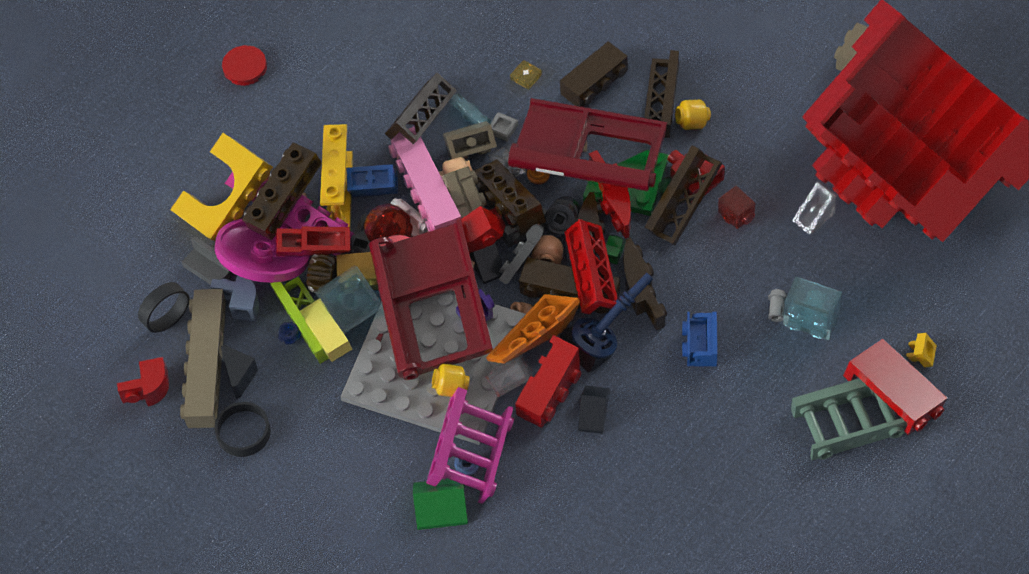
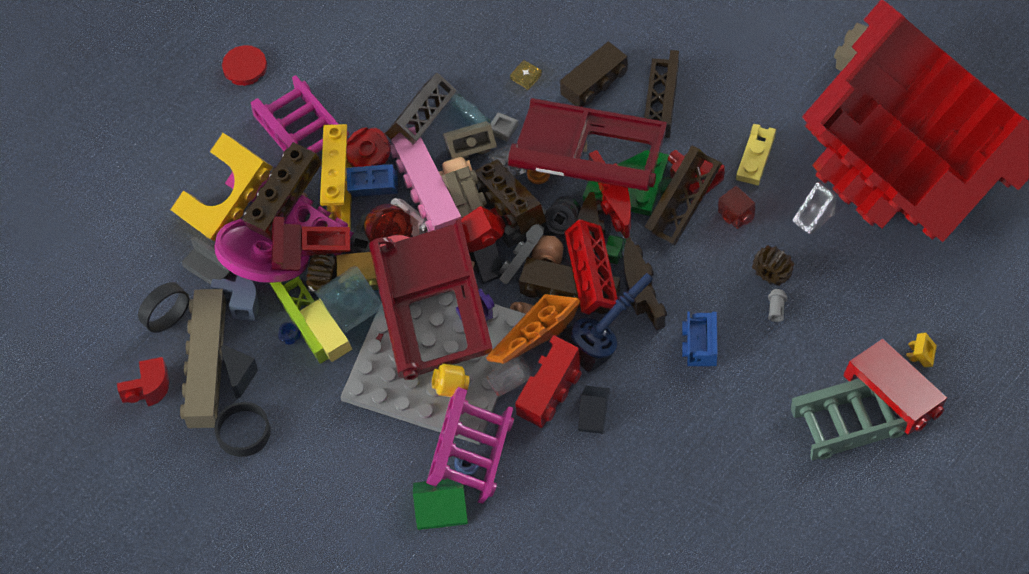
yellow head [675,99,711,130] -> none
clear light blue brick [783,276,842,340] -> none
none -> dark pink fence [250,75,349,153]
none -> dark red panel [271,217,301,271]
none -> red tile [346,127,391,167]
none -> light yellow plate [736,124,776,186]
none -> dark brown gear [752,245,795,286]

